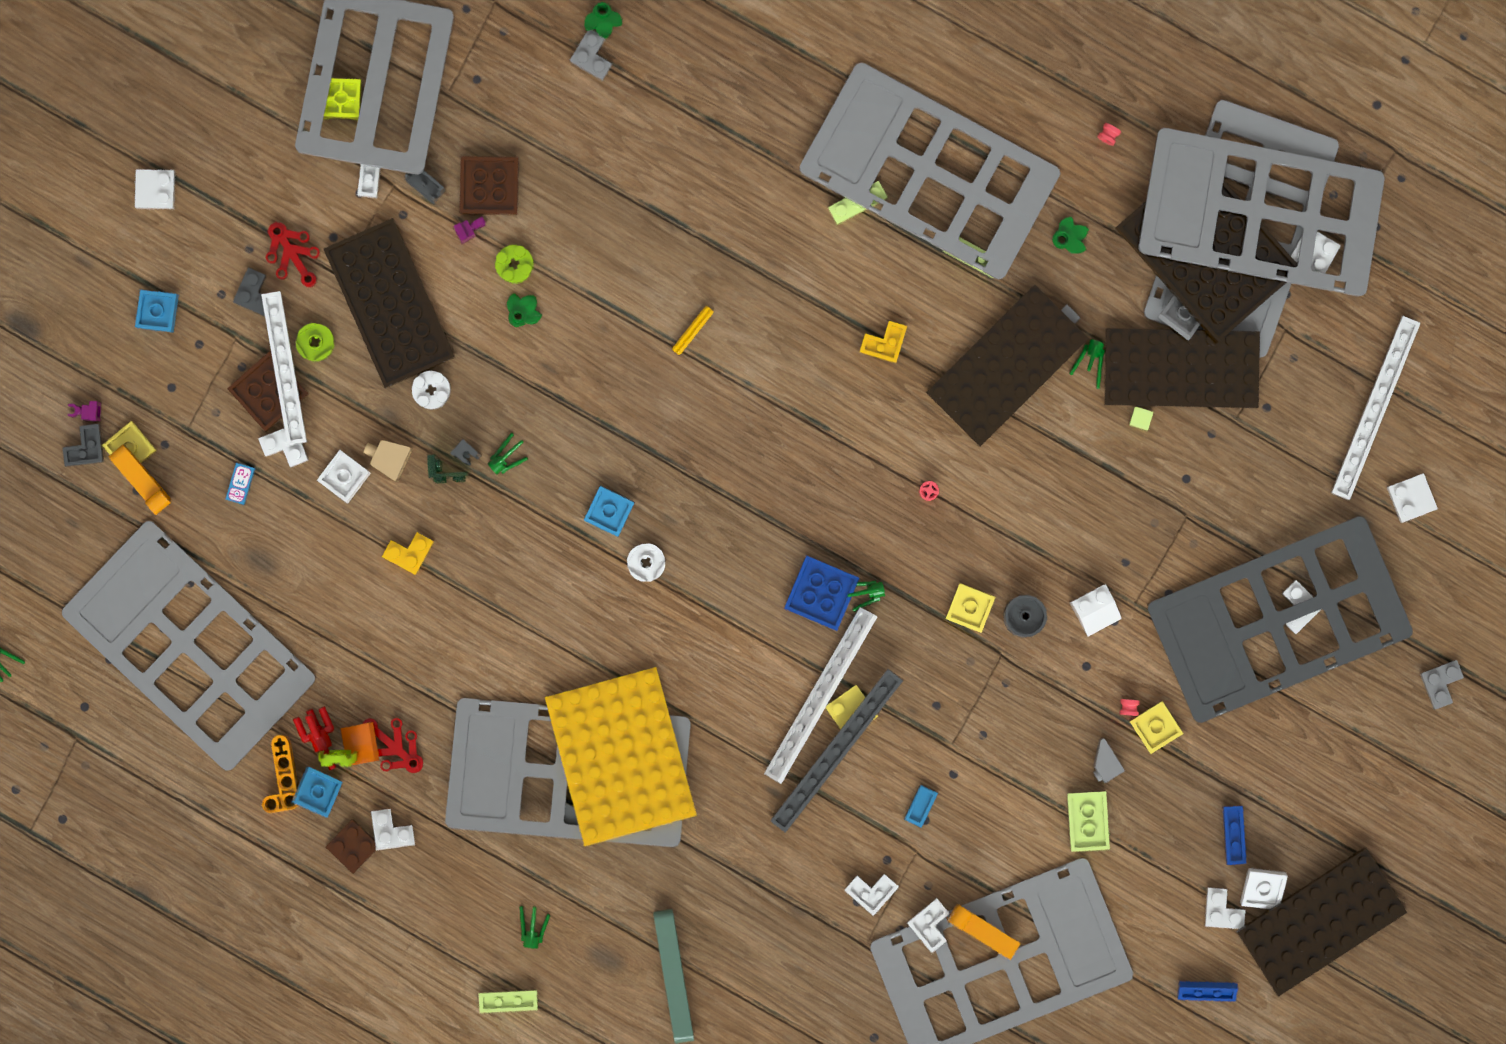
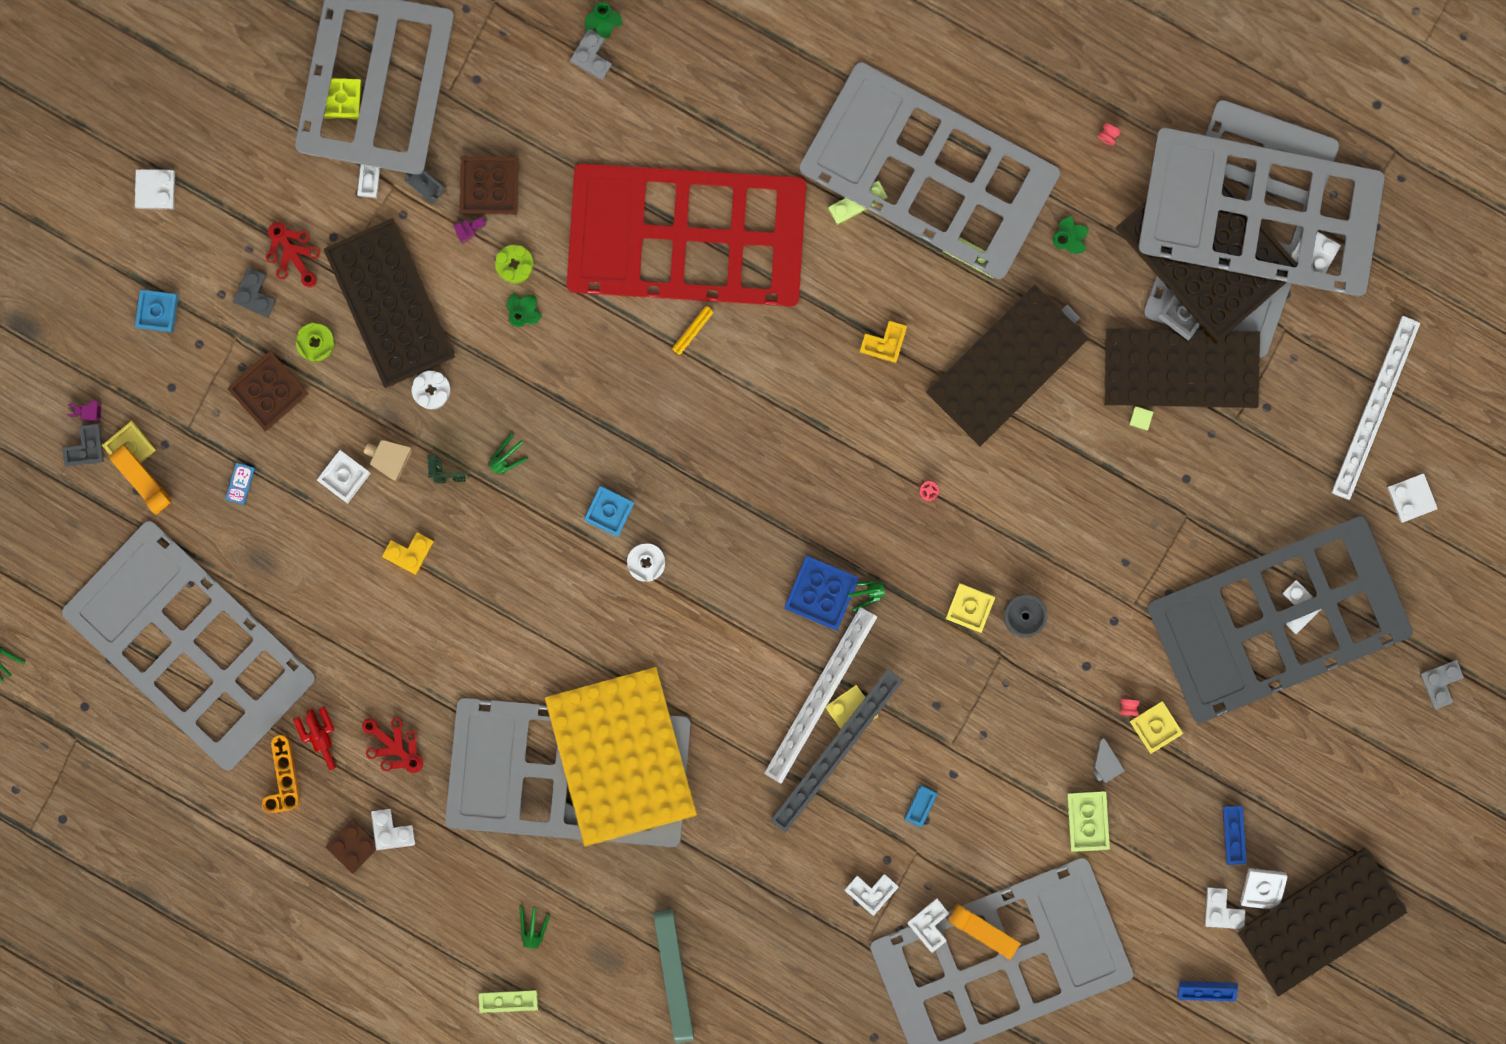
white plate [258,428,309,467] -> none
white plate [261,291,307,446] -> none
dark azure plate [292,767,343,818] -> none
lime plate [318,750,357,767] -> none
orange tile [340,722,379,765] -> none
dark grey hinge [450,439,481,466] -> none
green plant [1069,340,1105,389] -> none
white slope [1070,584,1122,637] -> none
none -> red door [567,164,806,307]

